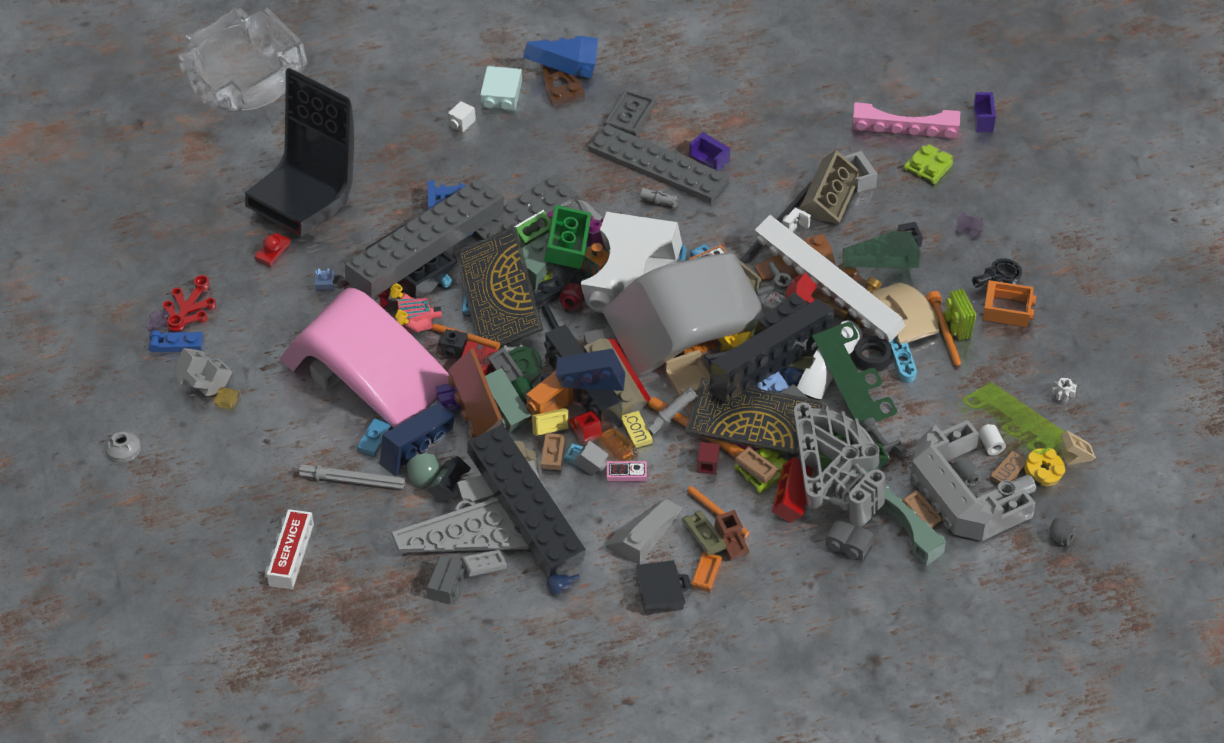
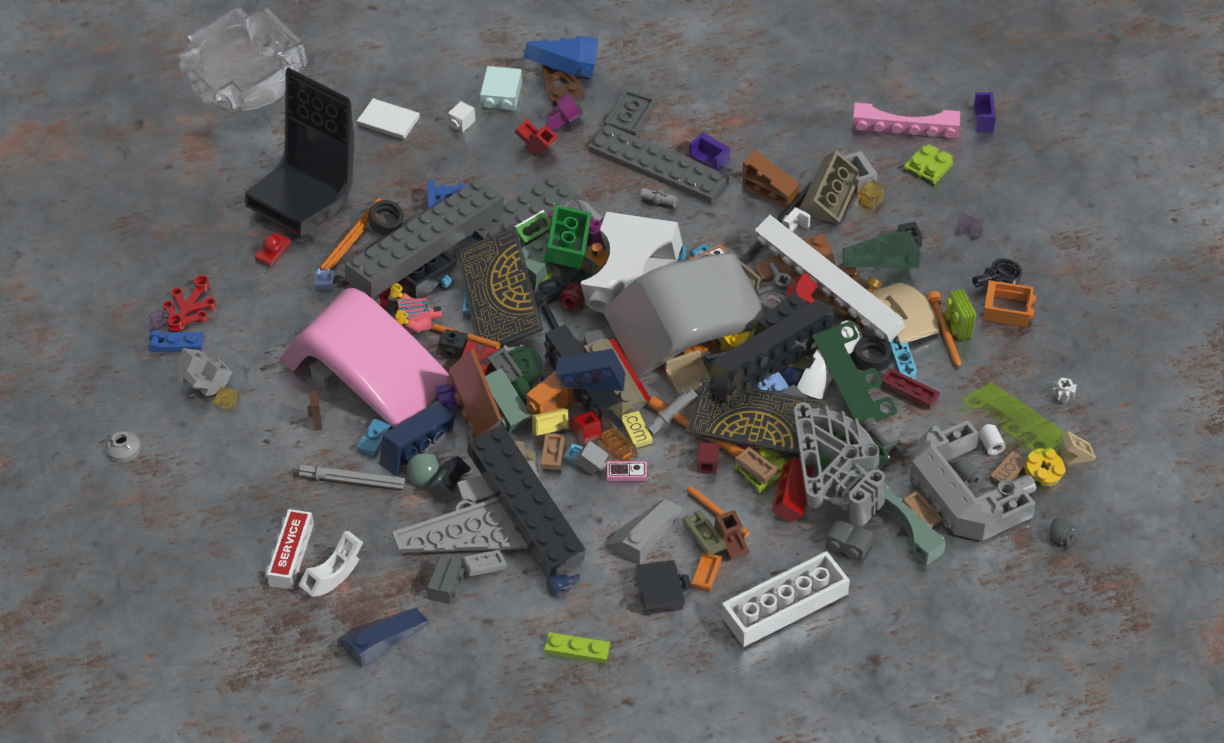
none -> white arch [299,531,363,597]
none -> reddish brown plate [307,391,323,431]
none -> orange axle [319,198,383,271]
none -> dark blue wedge [337,607,429,668]
none -> white tile [357,98,420,140]
none -> black tyre [368,200,404,236]
none -> red brick [514,119,558,154]
none -> magenta piece [545,93,583,130]
none -> lime plate [545,632,610,664]
none -> white brick [722,551,850,647]
none -> dark orange wedge [742,150,800,208]
none -> clear yellow brick [858,179,886,212]
none -> dark red plate [881,368,940,409]

